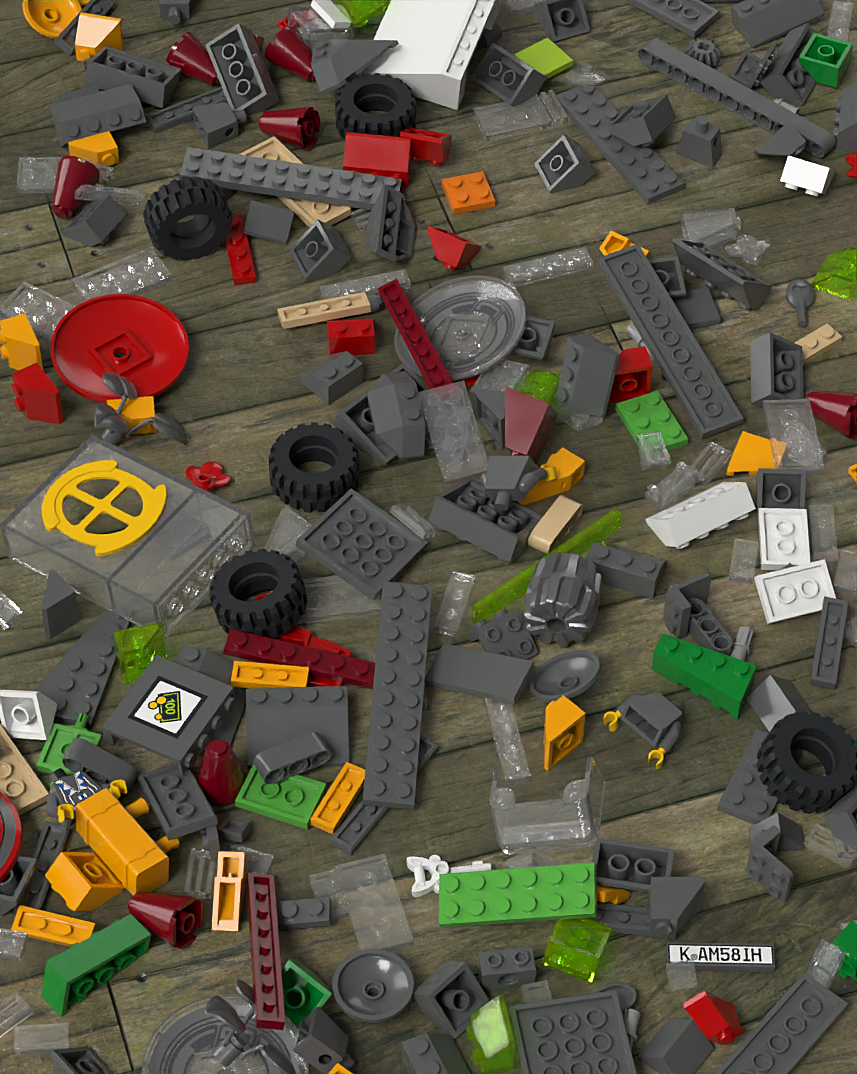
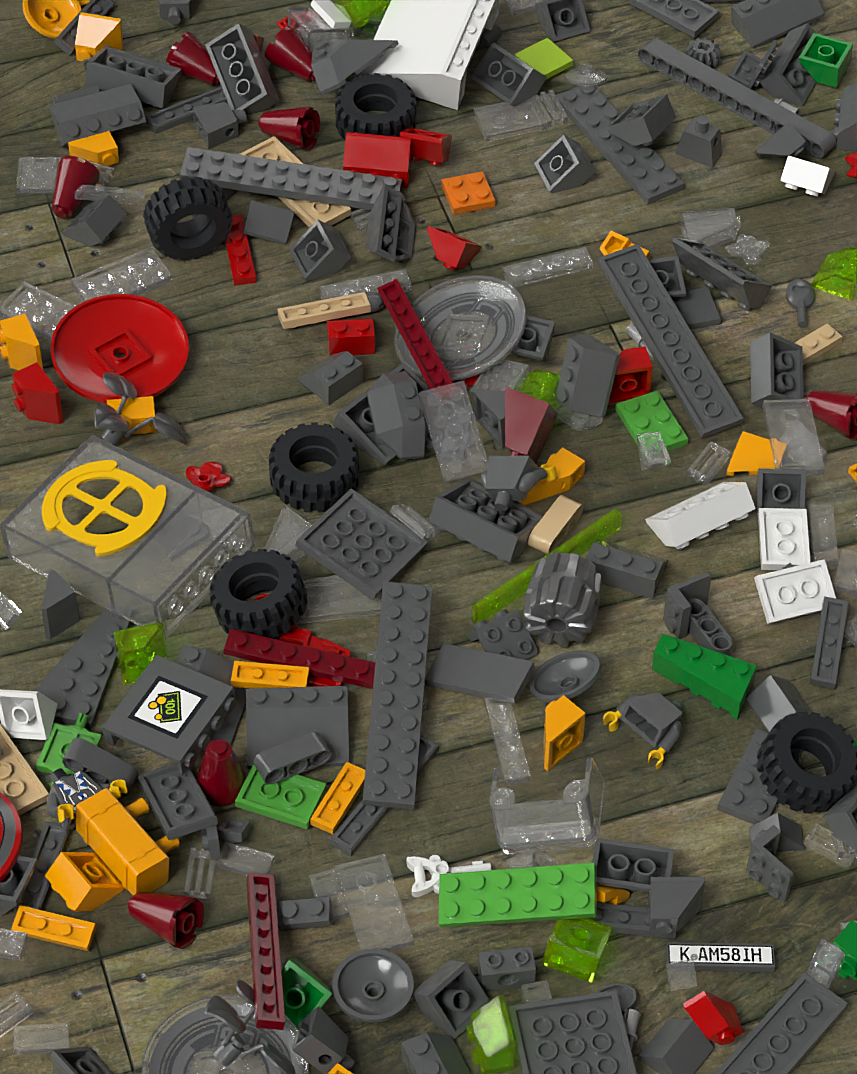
green wedge [41,914,151,1017] -> none
light orange slope [212,851,248,932] -> none
clear tile [433,570,476,637] -> none
clear hinge [644,461,697,511] -> none
clear plate [729,538,759,584] -> none
light grey axle [730,626,753,661] -> none
clear tile [827,0,853,42] -> none

